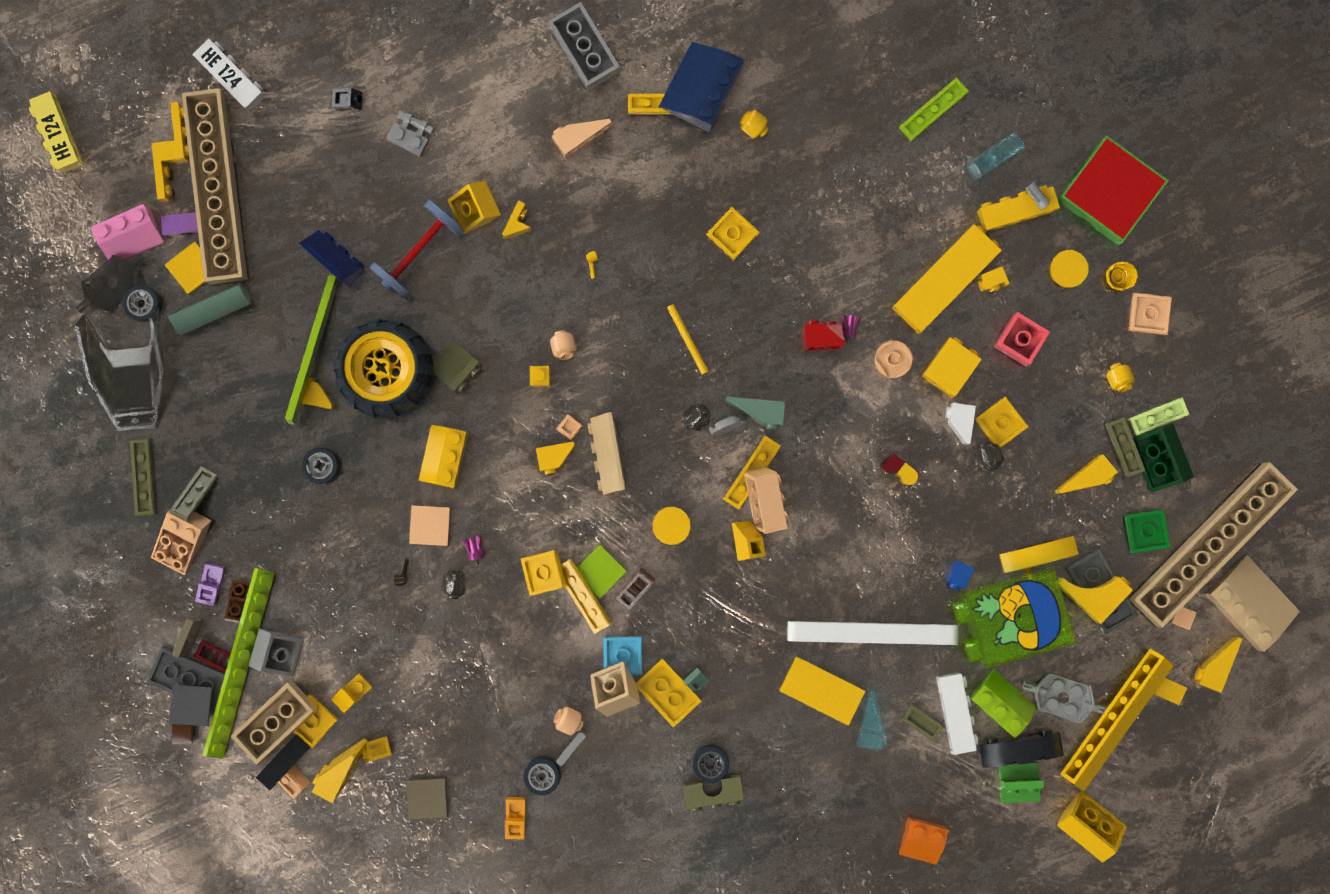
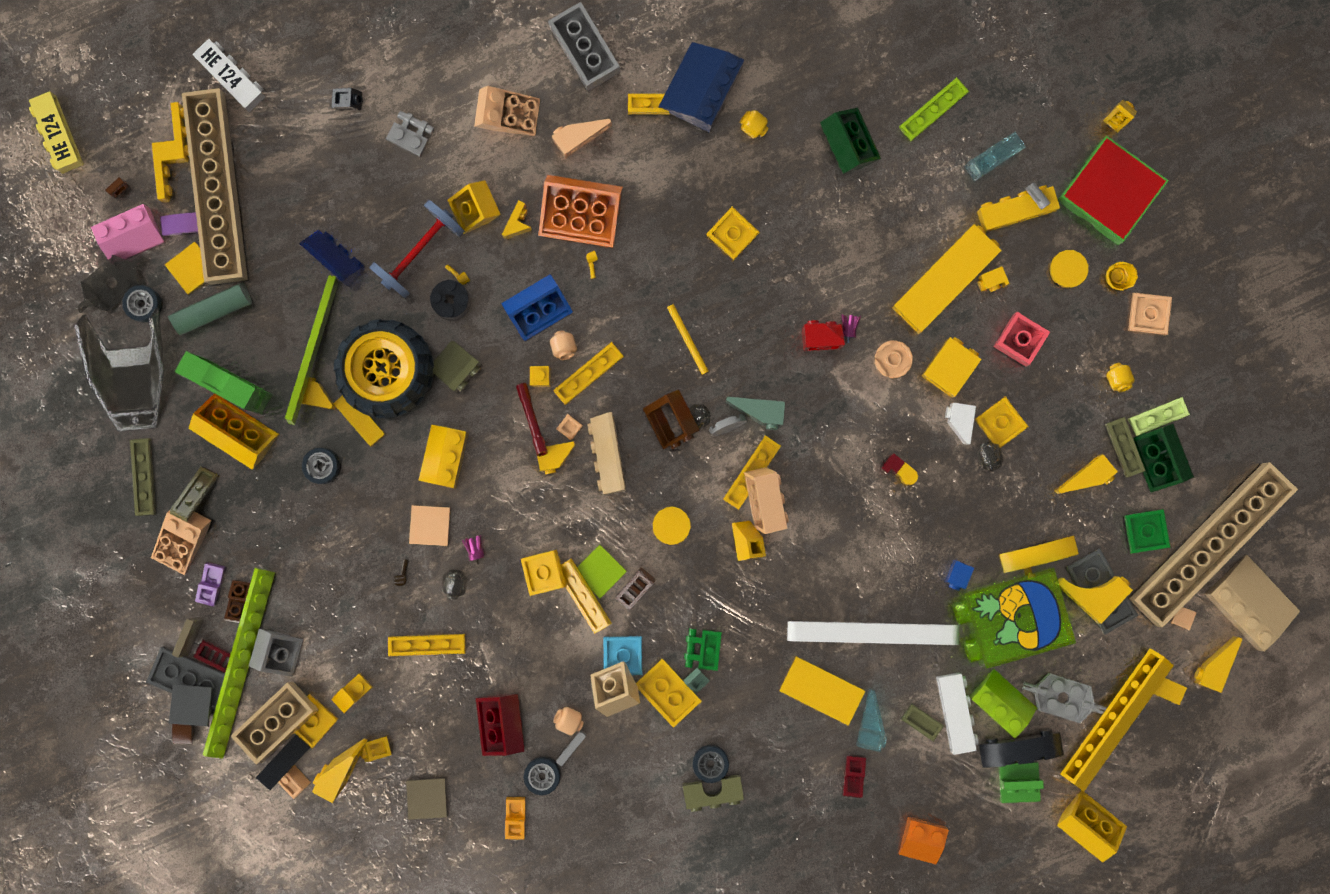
none -> reddish brown tile [105,177,129,198]
none -> bright green tile [175,351,273,414]
none -> yellow slope [188,393,278,470]
none -> yellow tile [333,395,386,447]
none -> yellow tile [388,634,466,656]
none -> black brick [430,279,471,320]
none -> yellow hand [445,264,470,285]
none -> light nougat slope [474,86,540,136]
none -> dark red slope [476,694,525,756]
none -> blue slope [501,274,573,341]
none -> dark red piece [516,383,548,457]
none -> orange slope [538,175,623,248]
none -> yellow tile [553,342,624,405]
none -> reddish brown window [643,389,700,449]
none -> green plate [684,628,722,671]
none -> dark green slope [820,107,881,174]
none -> dark red slope [843,756,866,798]
none -> yellow slope [1103,100,1137,133]

